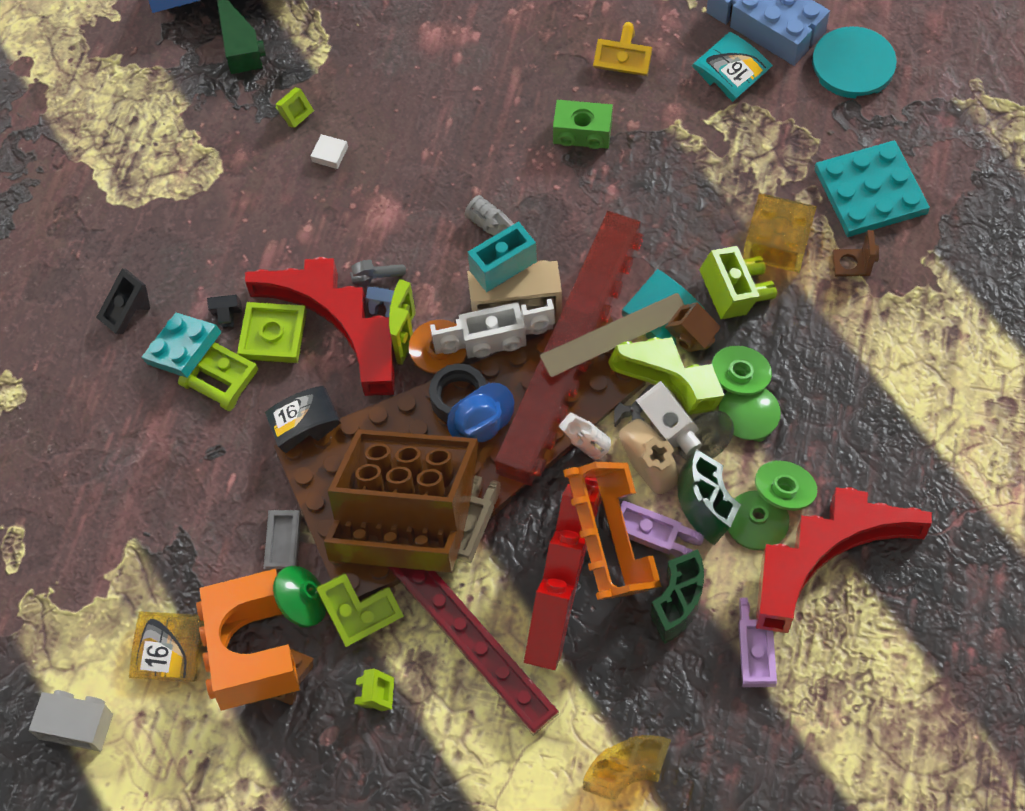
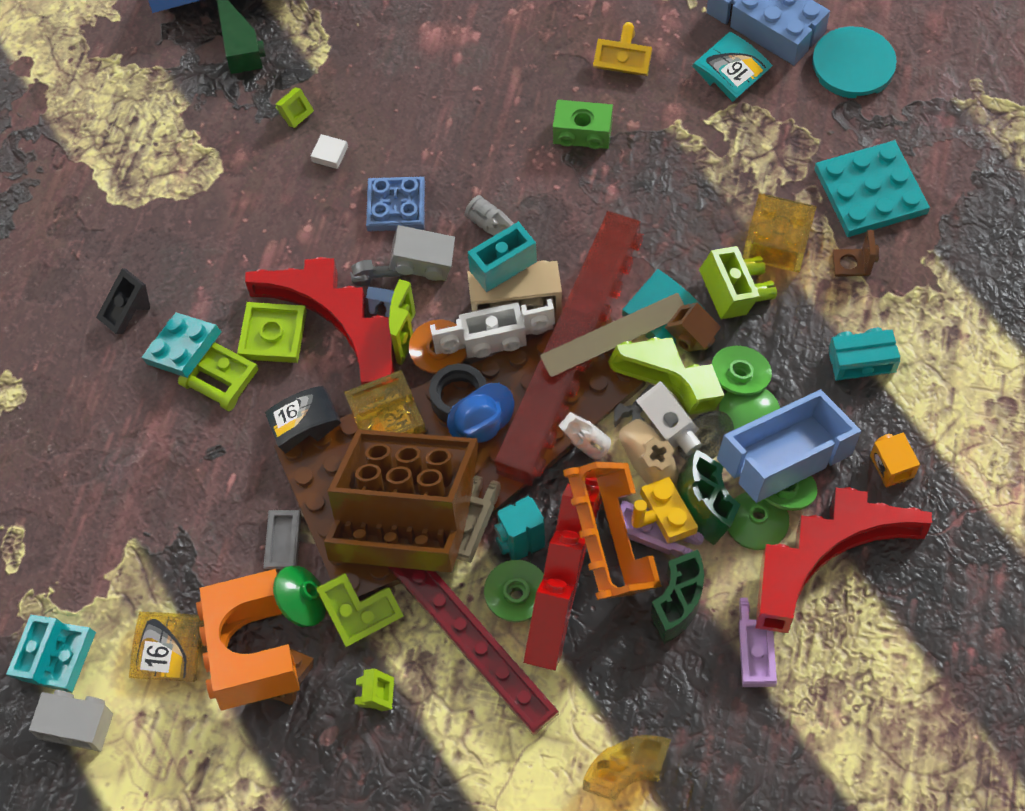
black tile [207,295,242,328] -> none
none -> teal slope [6,614,96,693]
none -> clear yellow slope [344,370,426,434]
none -> medium blue tile [366,177,425,231]
none -> light grey brick [389,225,455,281]
none -> bright green dish [484,560,544,622]
none -> teal brick [494,496,545,560]
none -> yellow plate [631,477,698,544]
none -> medium blue piece [717,389,861,503]
none -> teal brick [829,327,900,381]
none -> light orange brick [870,432,920,487]

